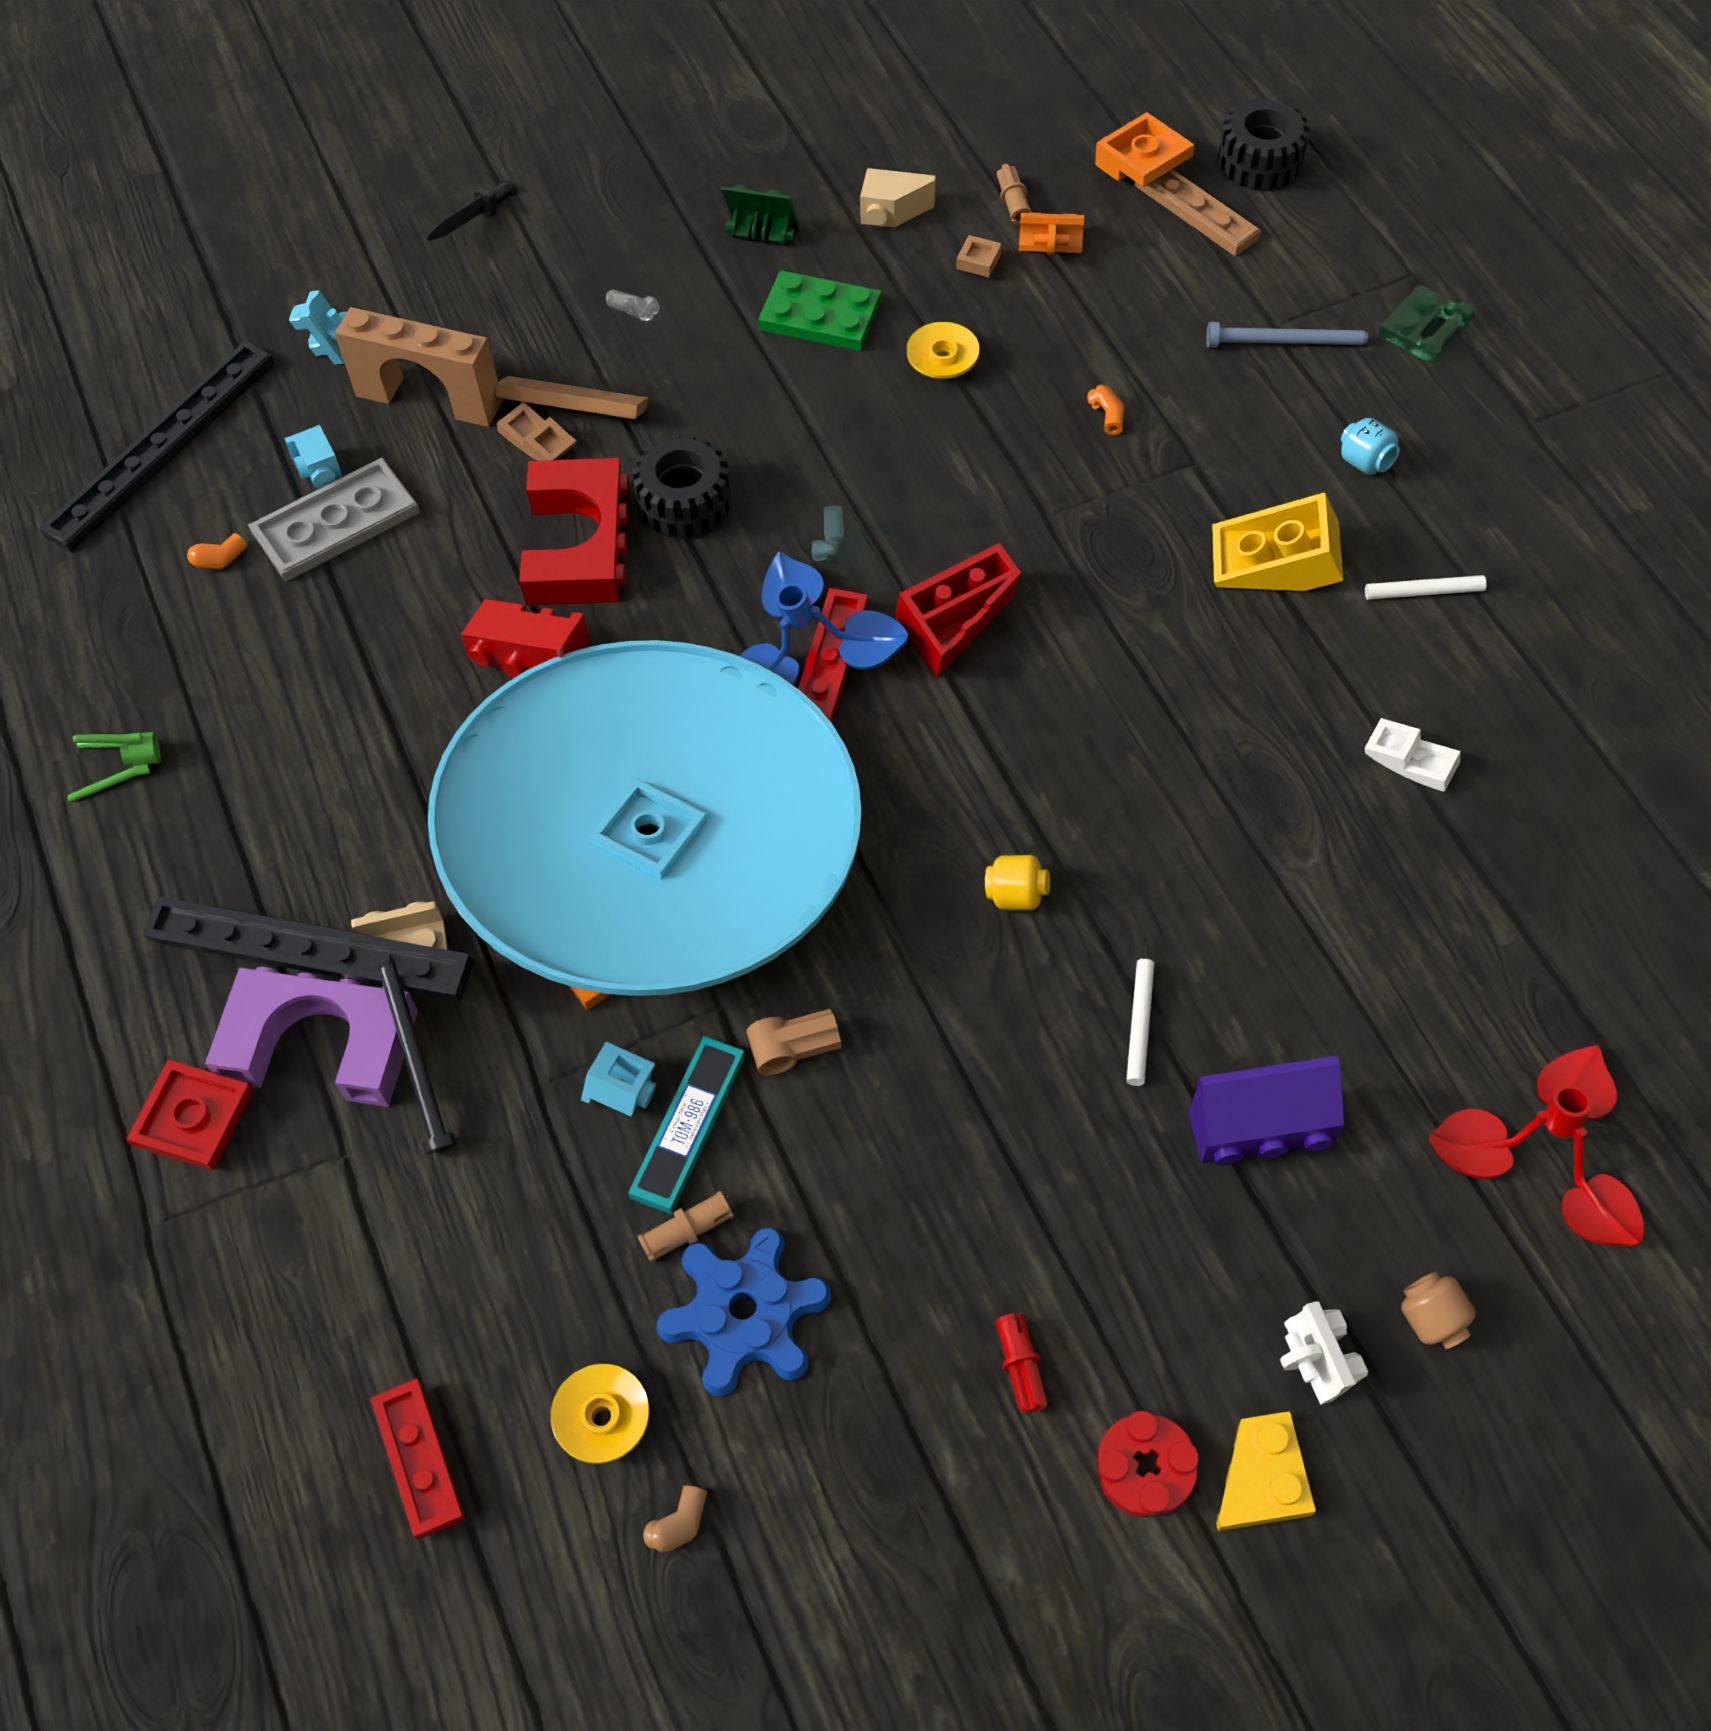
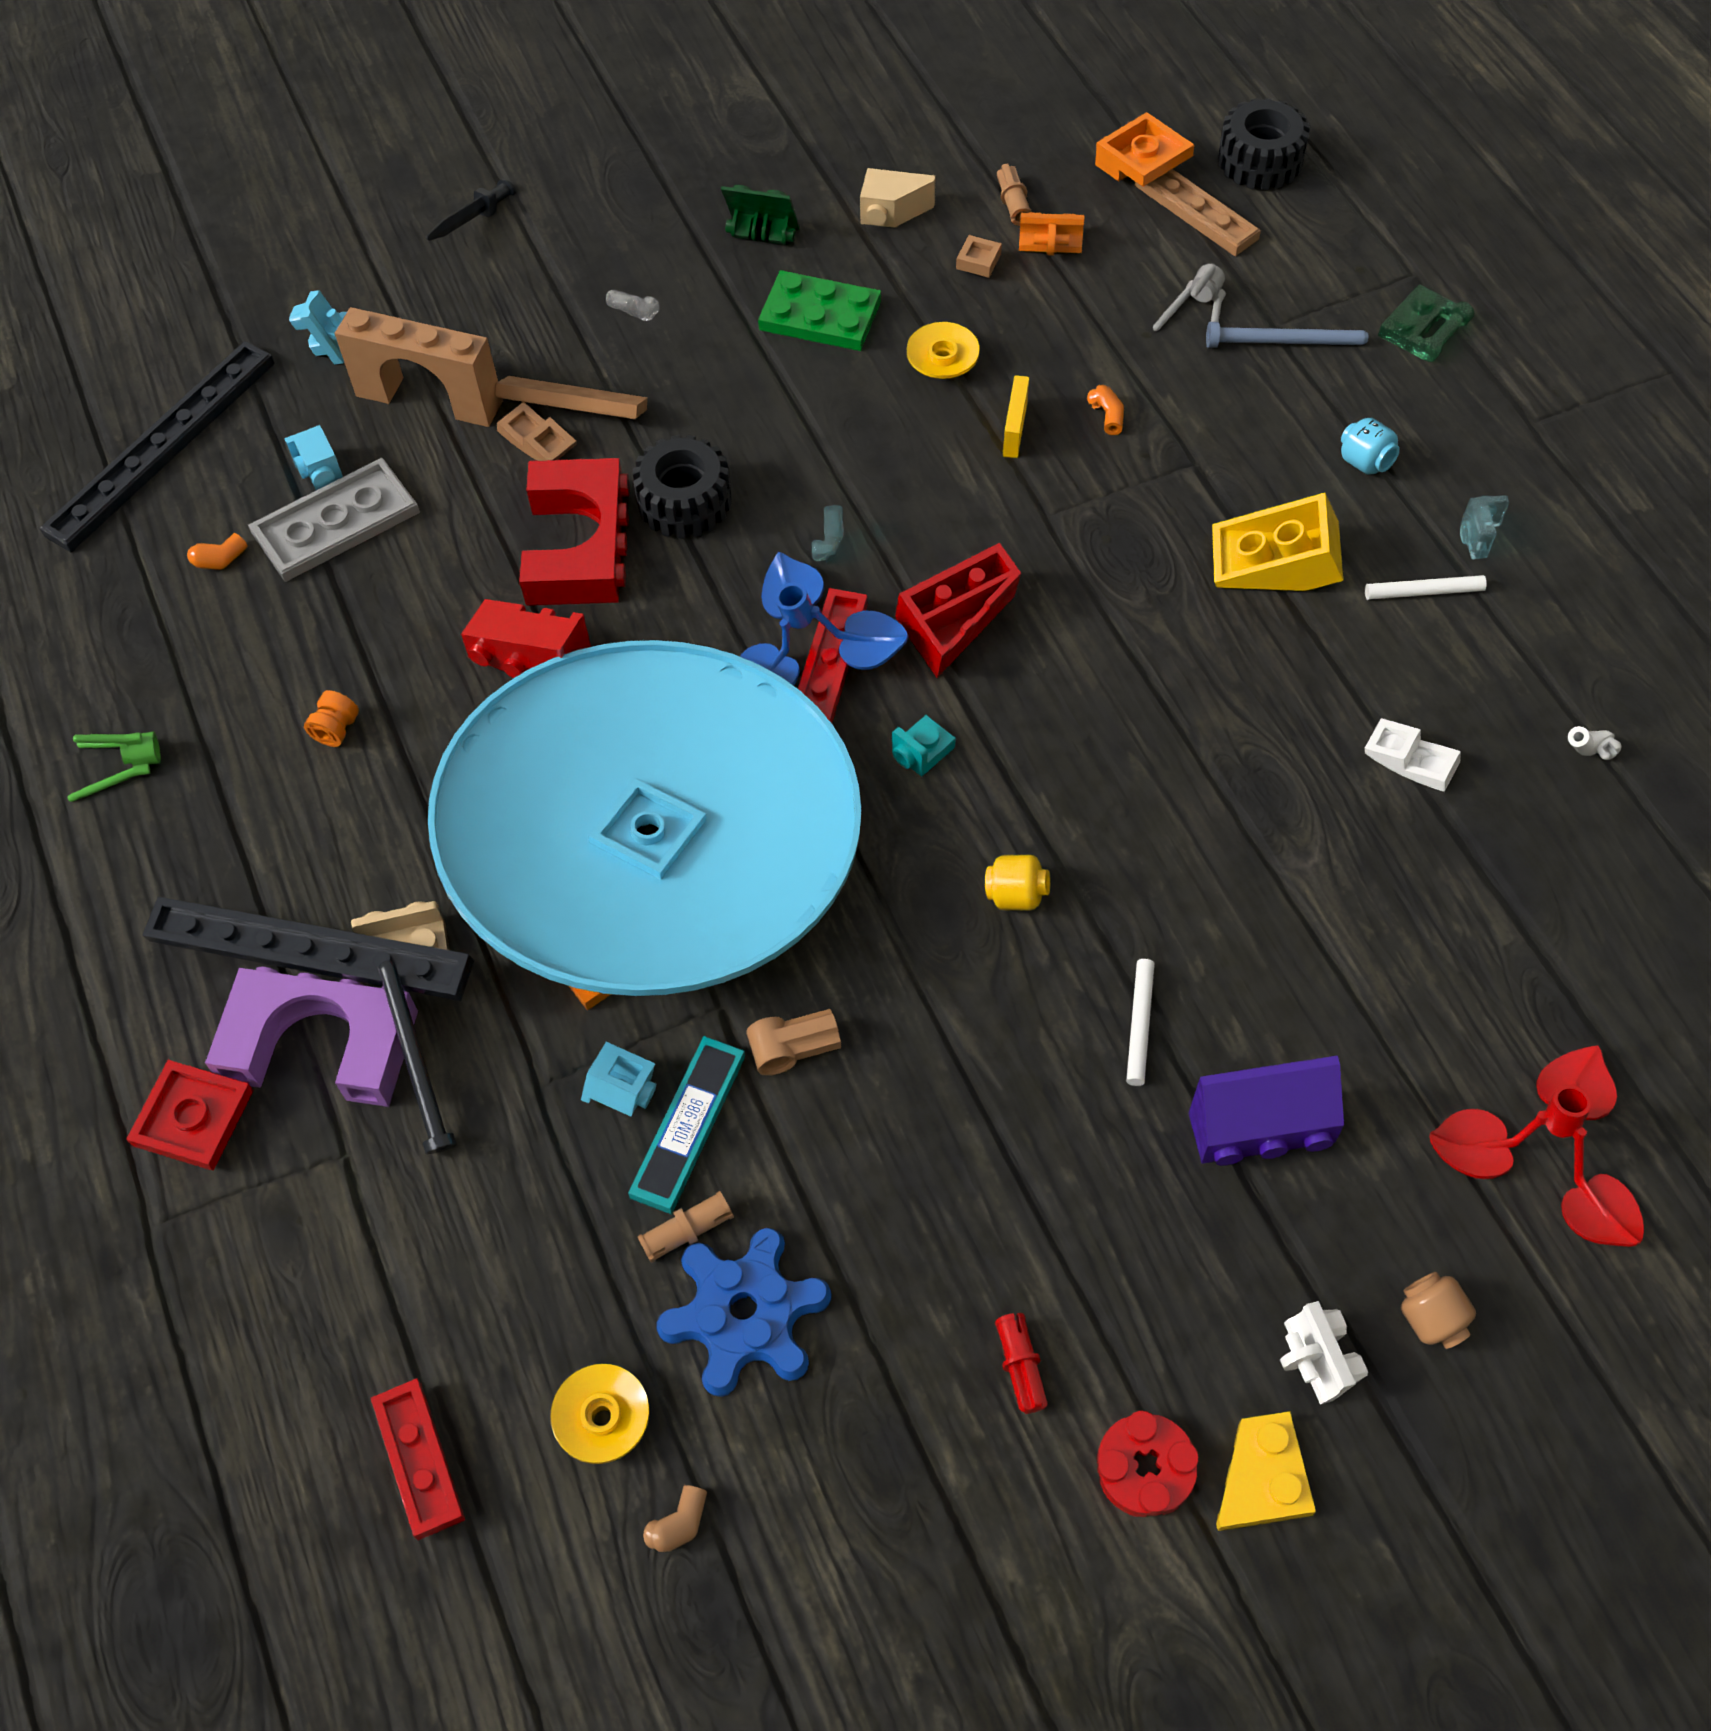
none -> orange wheel [304,690,359,747]
none -> teal bracket [892,715,956,777]
none -> yellow tile [1003,375,1029,458]
none -> light grey plant [1153,264,1226,331]
none -> clear light blue bracket [1460,495,1510,559]
none -> white arm [1568,726,1621,760]

